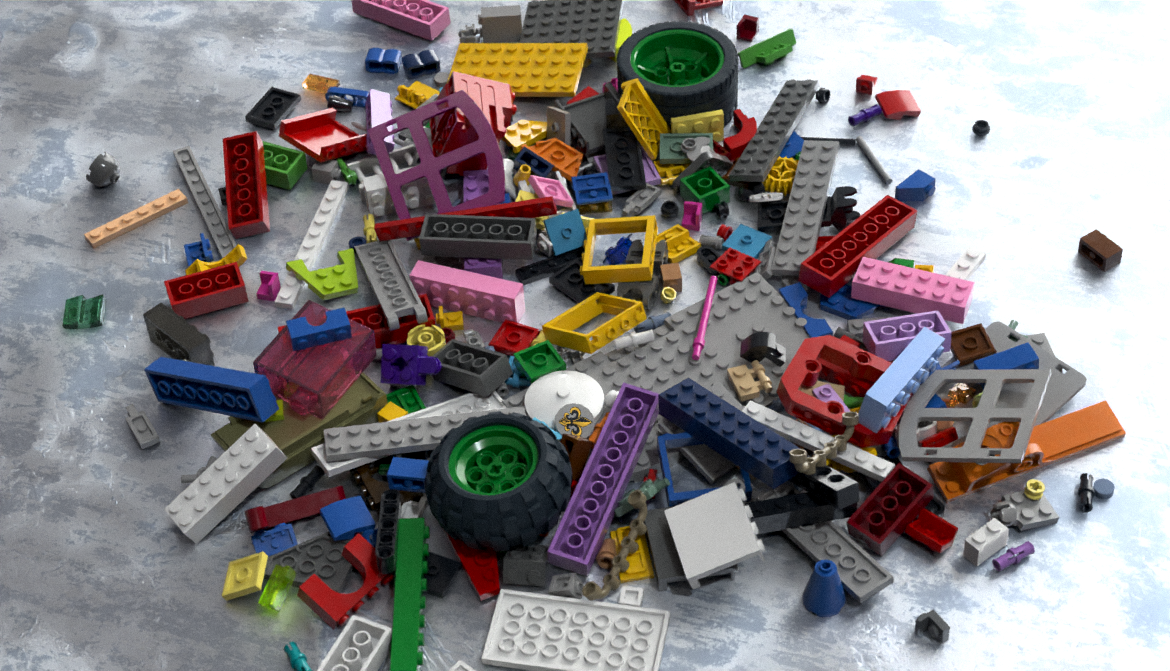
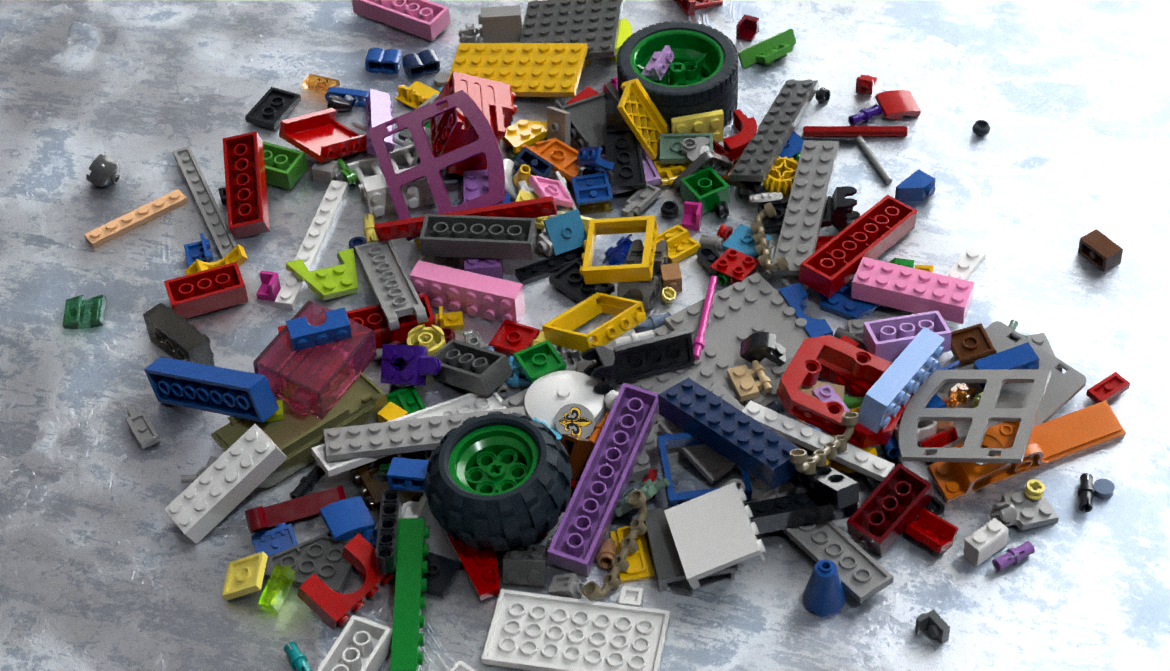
none -> blue bracket [576,146,614,173]
none -> black hinge [582,329,695,394]
none -> lavender bracket [641,45,675,81]
none -> dark tan bar [750,202,790,273]
none -> red axle [803,126,908,137]
none -> red plate [1086,372,1130,403]

